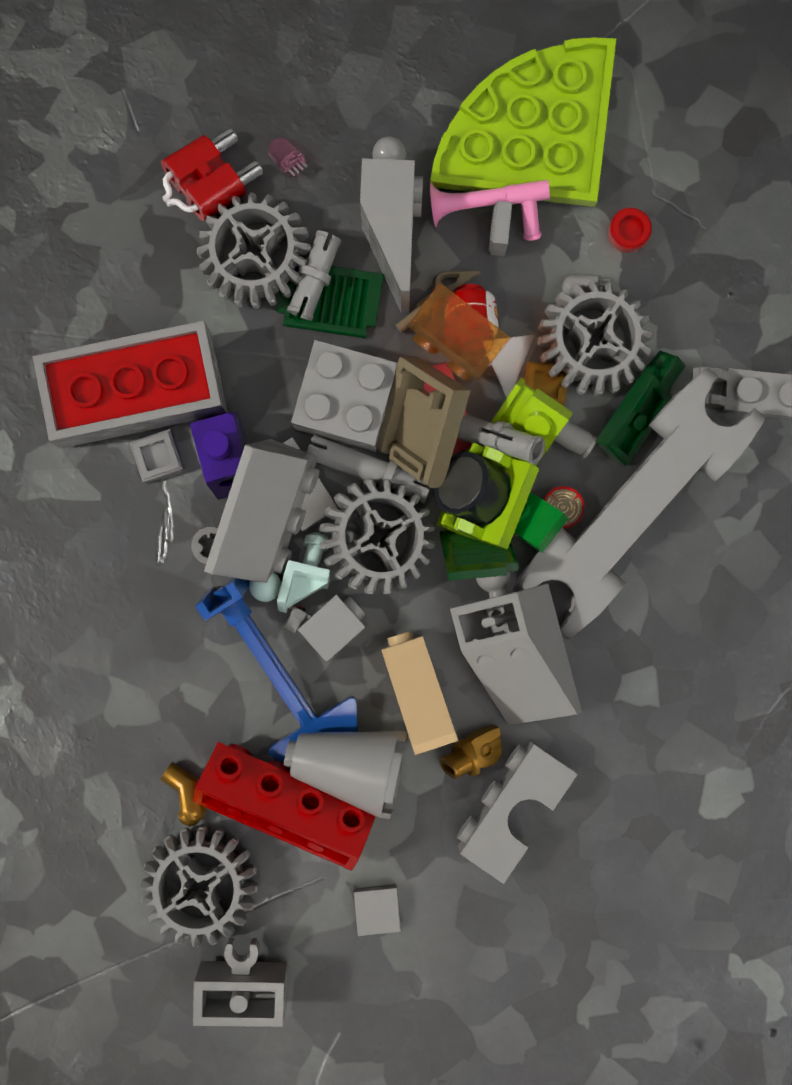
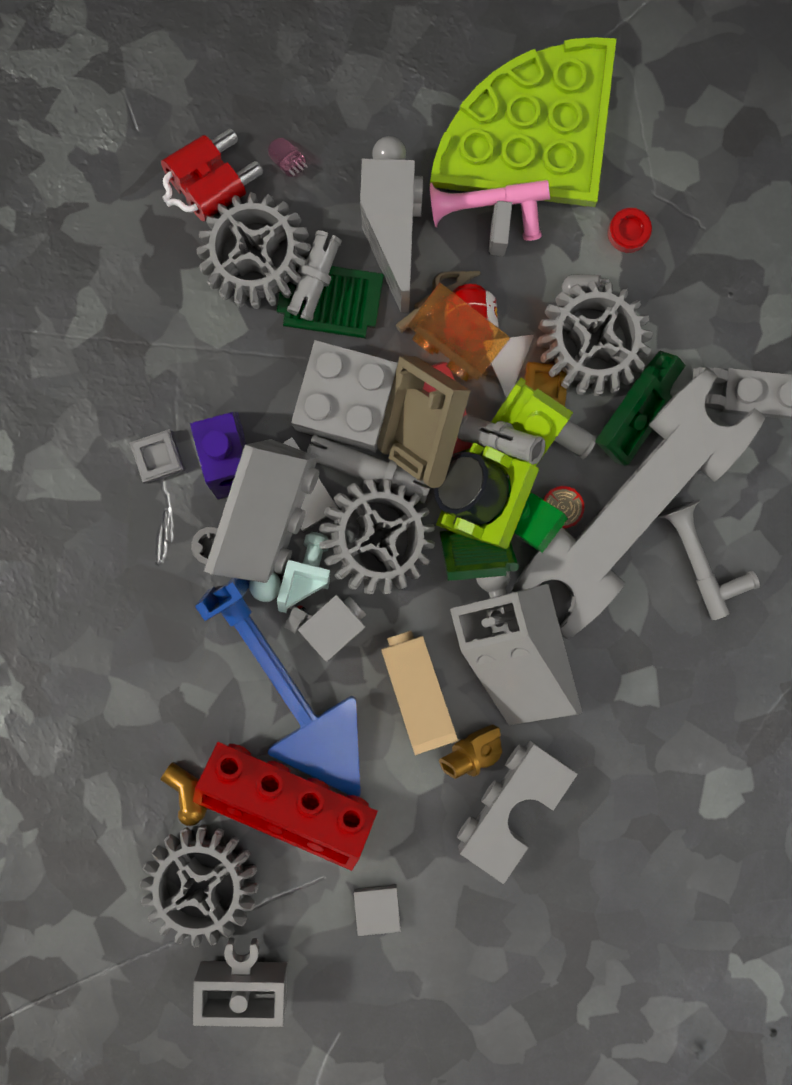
red brick [32,320,228,448] -> none
light grey cone [284,731,408,821] -> none
none -> light grey piece [657,500,760,620]

